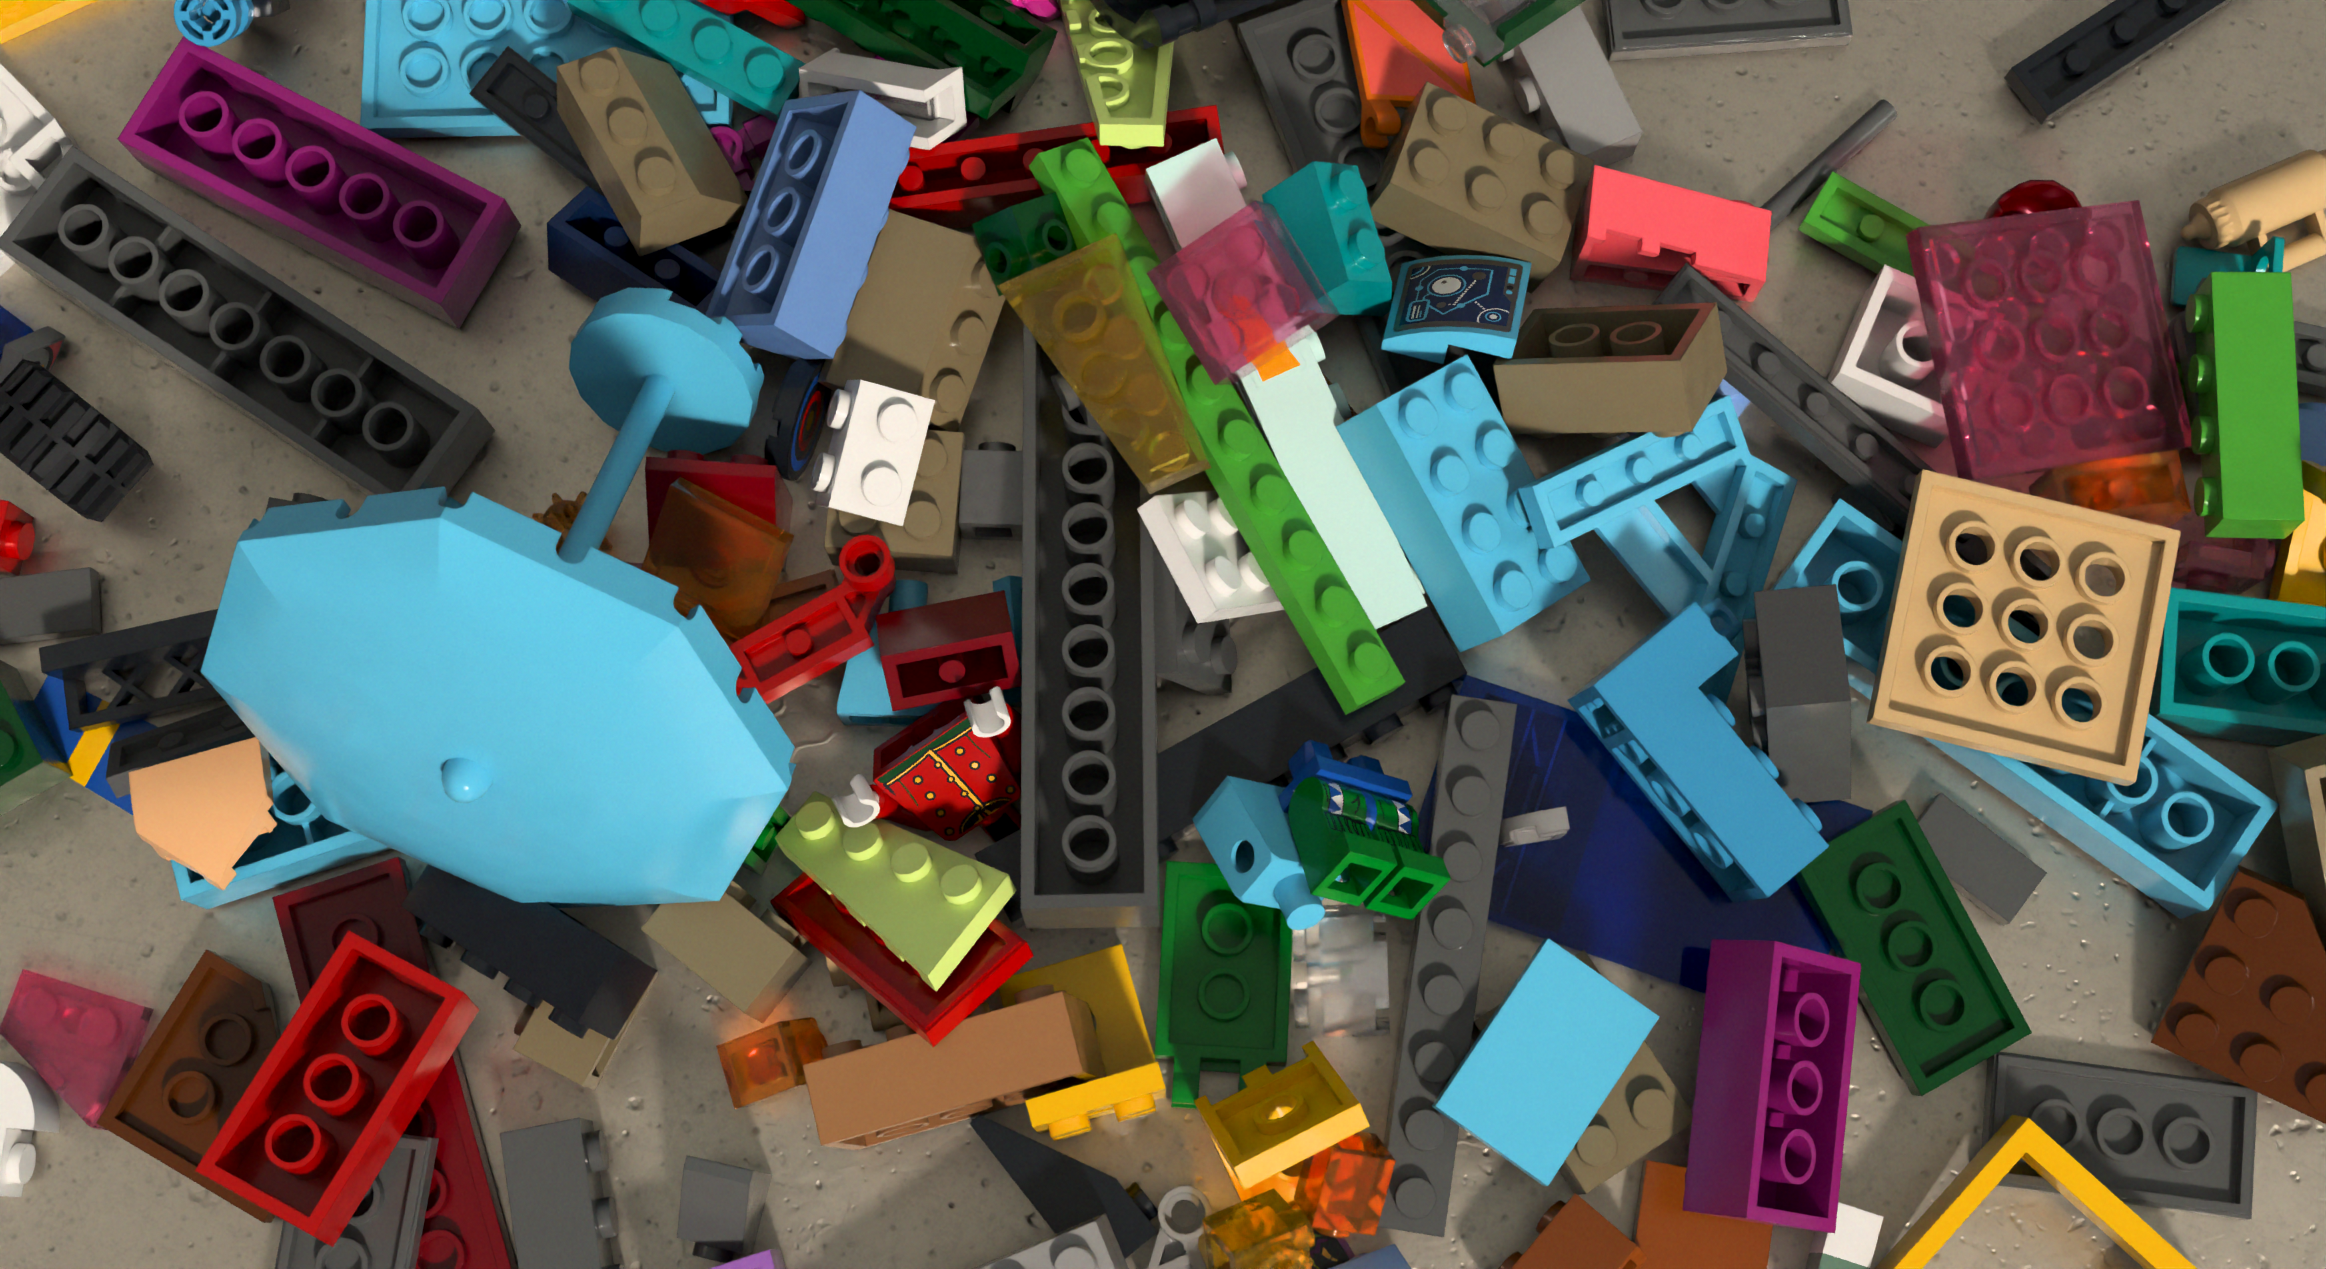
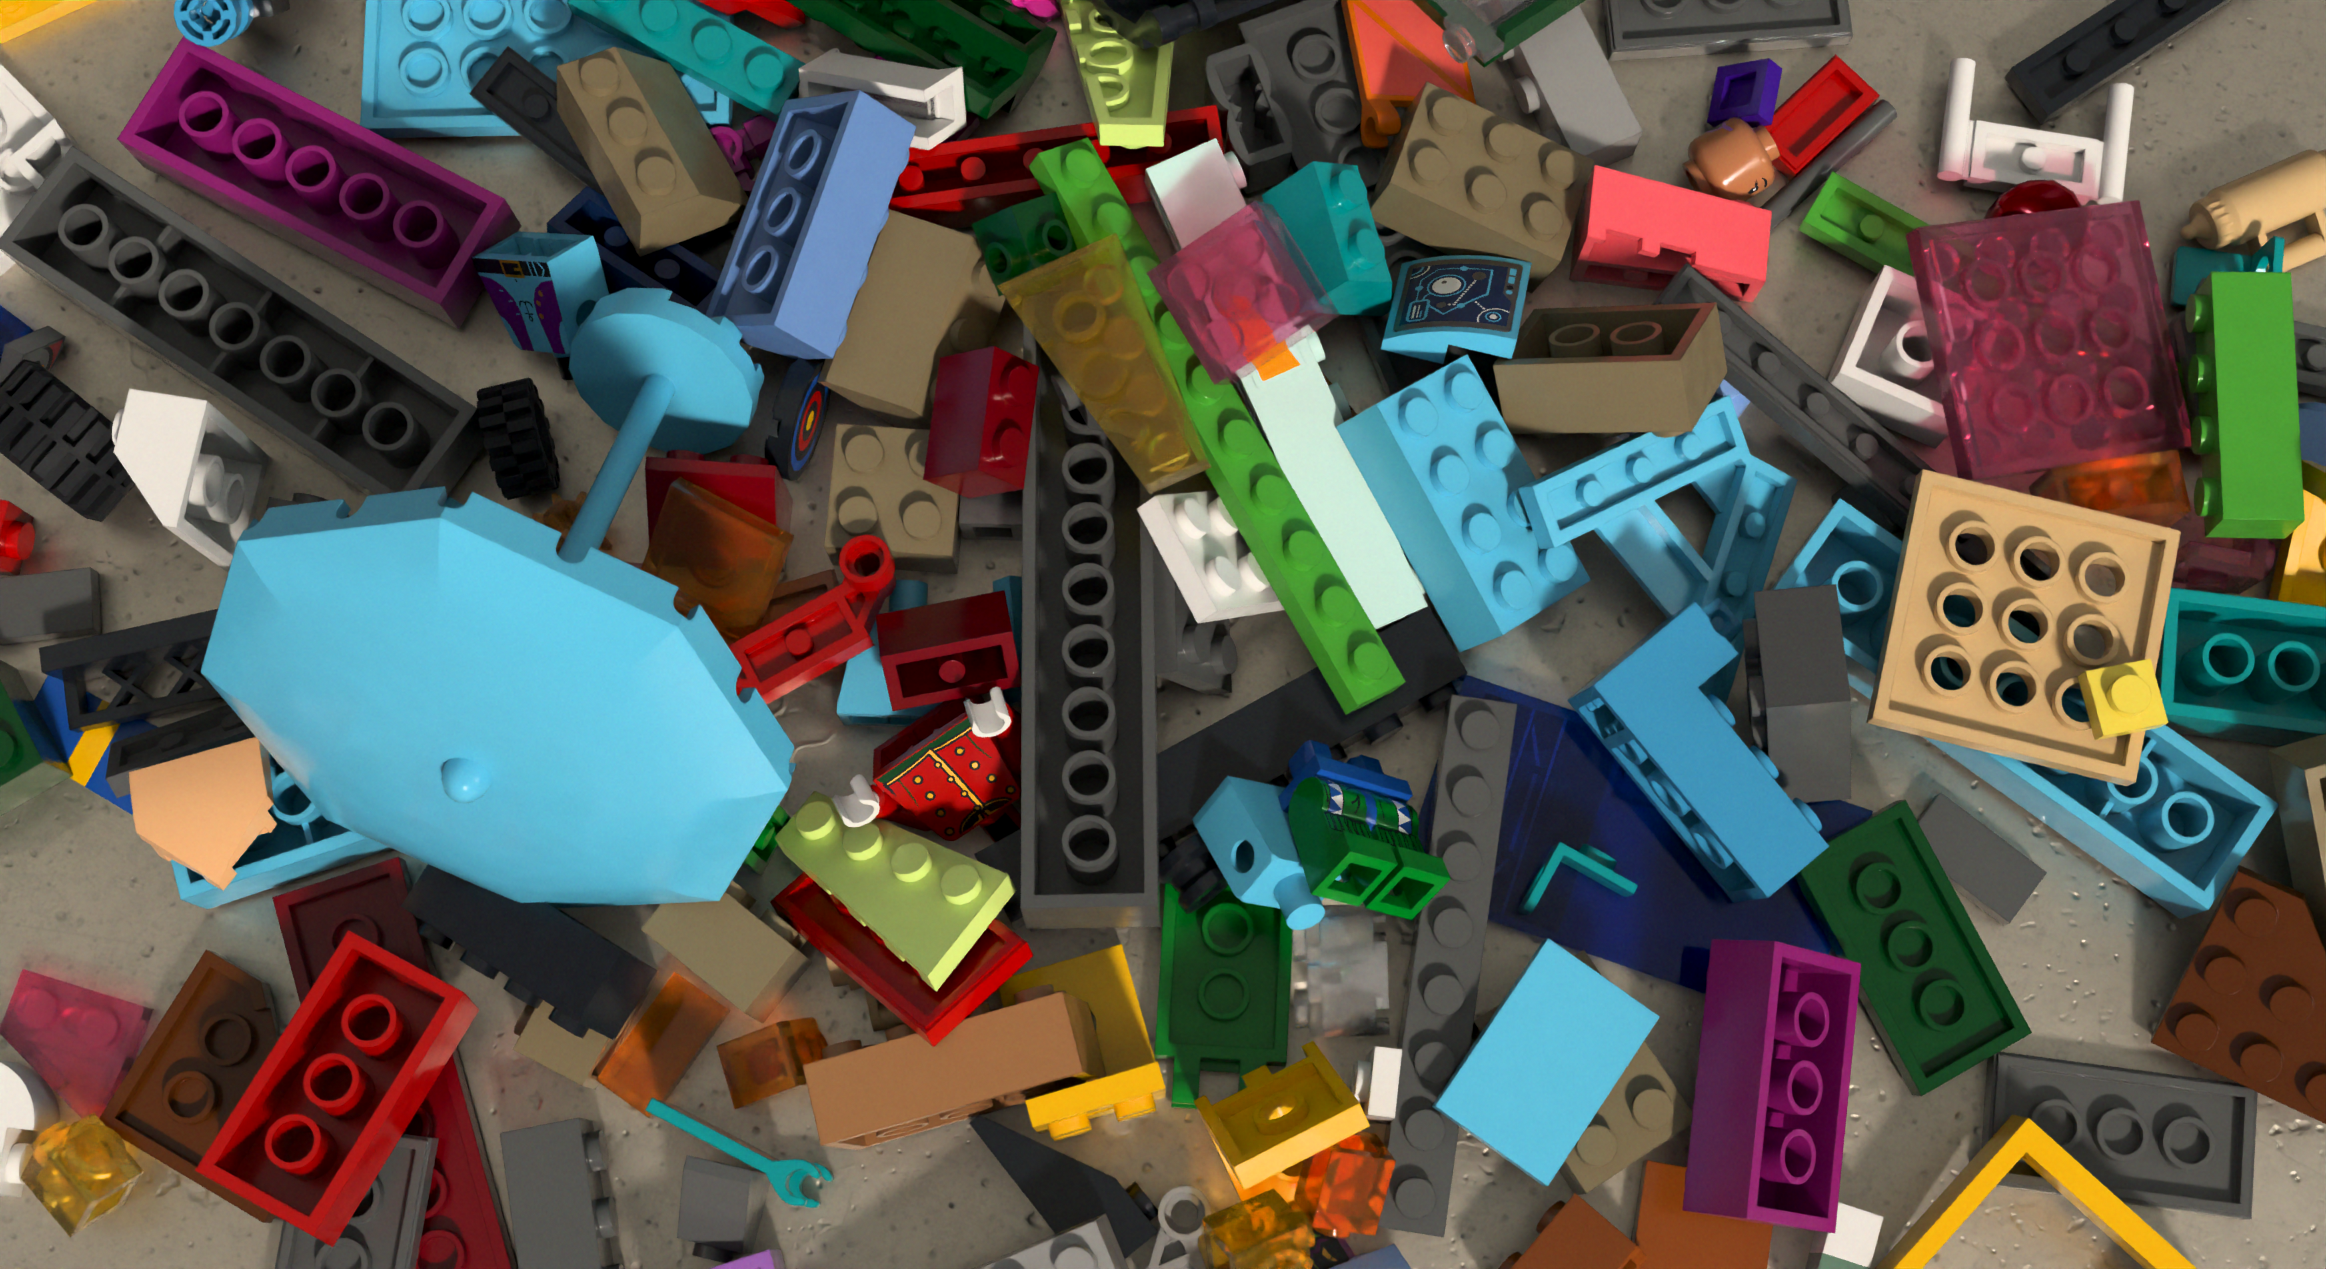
white bracket [811,380,935,526] -> none
light grey tile [1498,806,1570,848] -> none
none -> clear yellow brick [20,1112,144,1237]
none -> white slope [112,388,269,572]
none -> medium azure torso [472,231,609,380]
none -> black tyre [476,377,560,500]
none -> clear orange tile [596,972,730,1119]
none -> teal flag [645,1098,834,1208]
none -> dark red brick [923,346,1039,498]
none -> black wheel [1159,833,1228,914]
none -> dark grey brick [1204,42,1293,194]
none -> white plate [1350,1046,1402,1124]
none -> teal bracket [1517,842,1638,915]
none -> nougat head [1682,117,1780,201]
none -> dark purple plate [1707,58,1782,128]
none -> red tile [1764,54,1880,181]
none -> white plate [1937,58,2134,207]
none -> light yellow plate [2077,658,2168,740]

